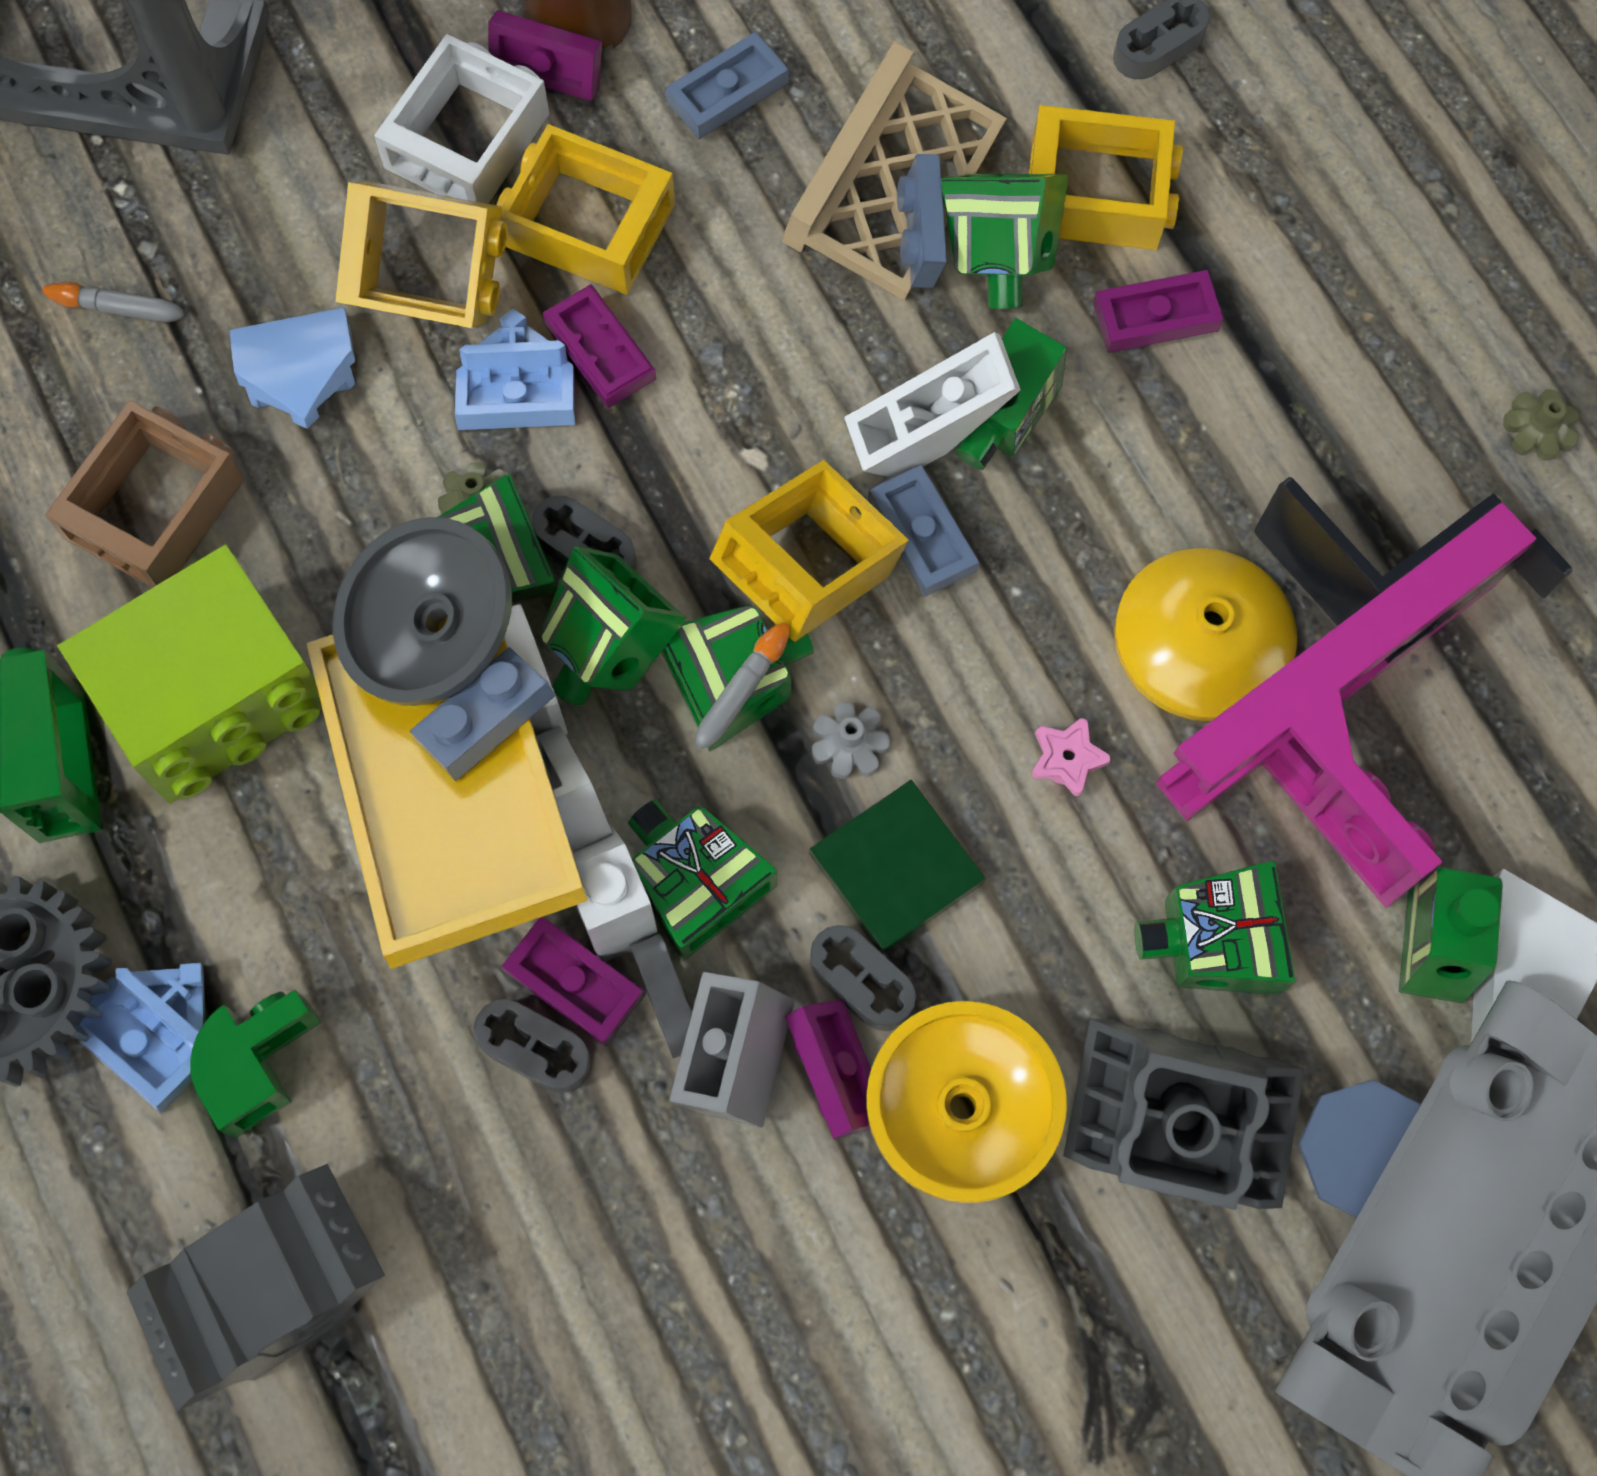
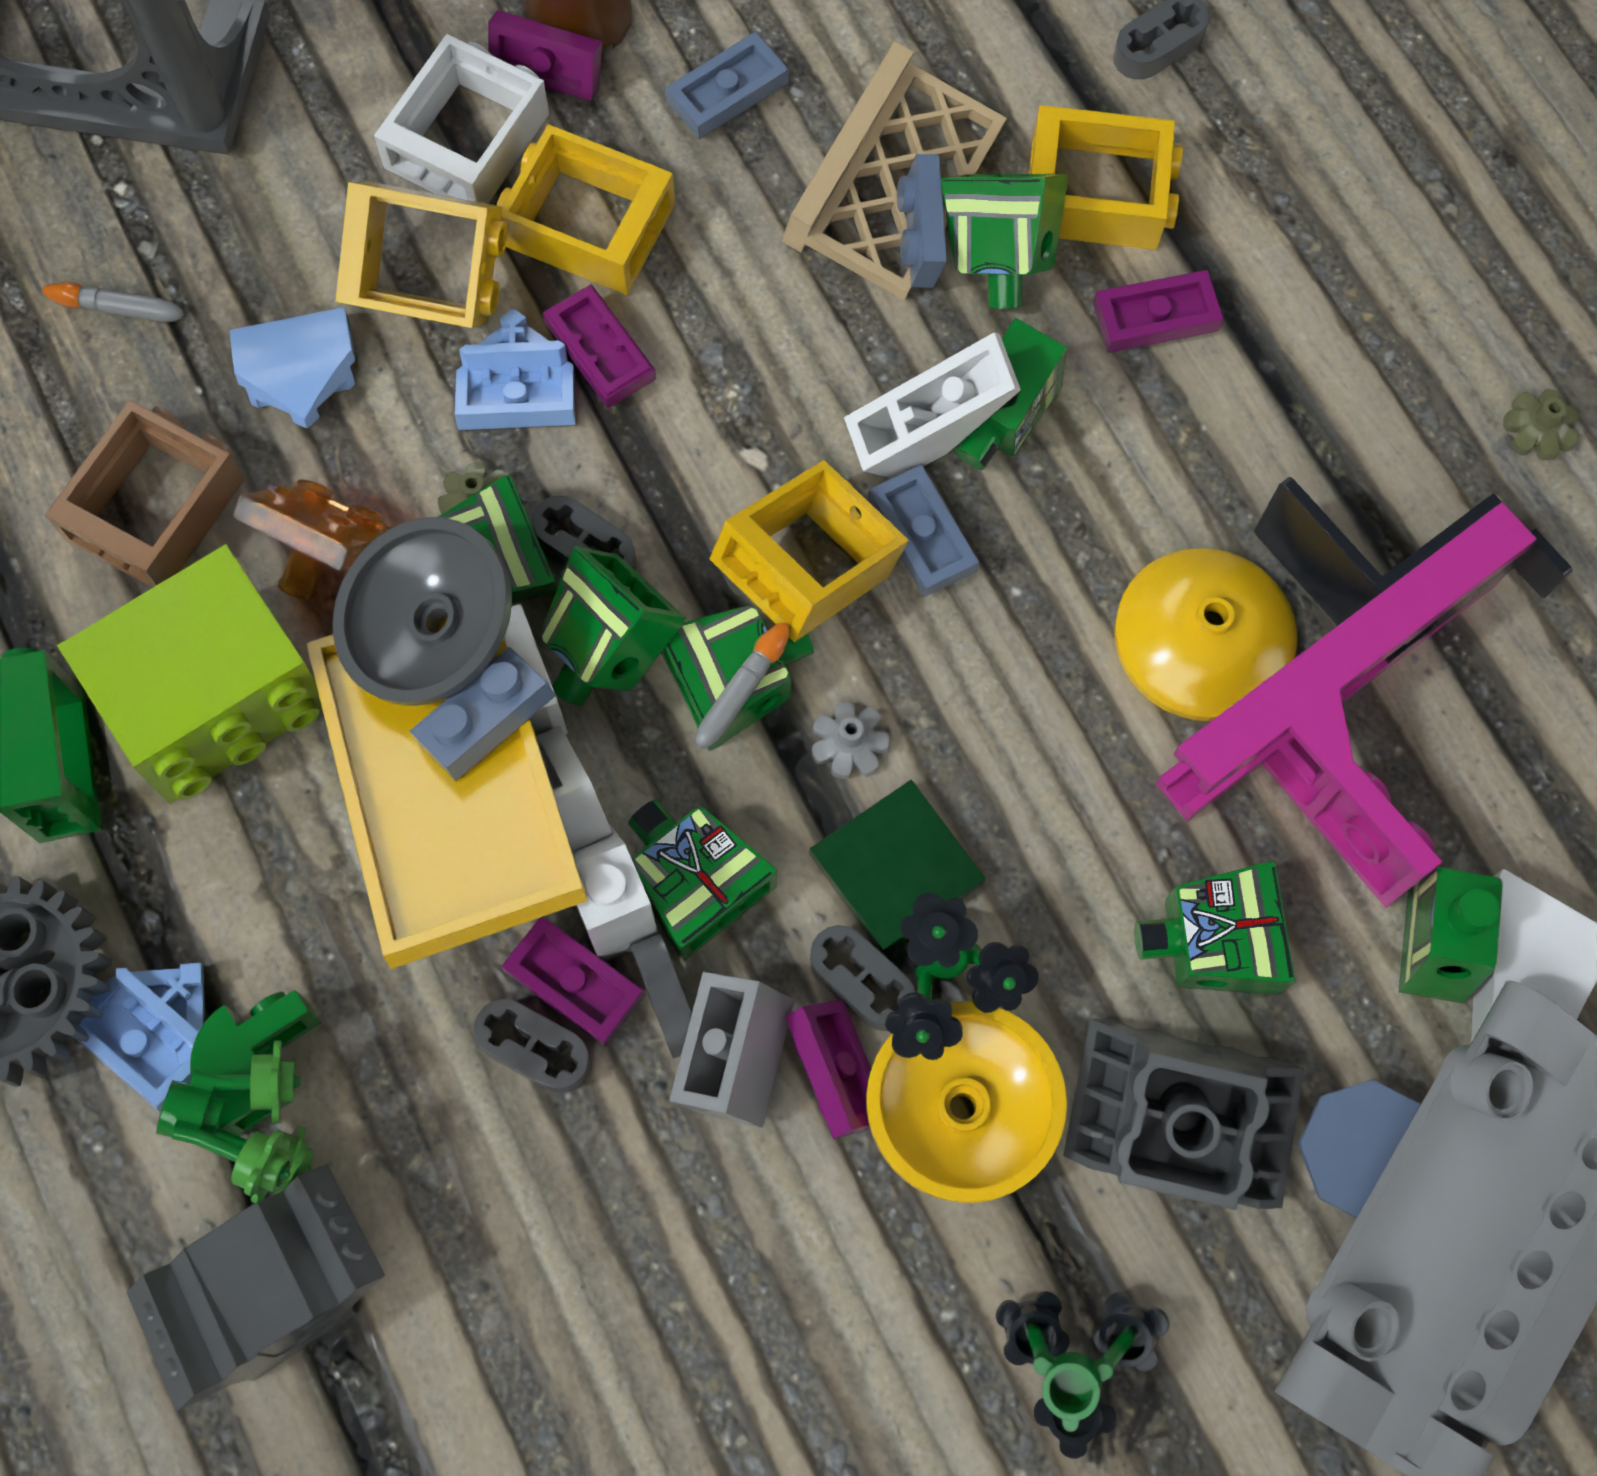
bright pink plate [1031,718,1110,796] -> none
none -> plant [156,1041,313,1204]
none -> clear orange plate [233,479,391,600]
none -> black plant [885,892,1039,1060]
none -> black plant [995,1291,1170,1459]

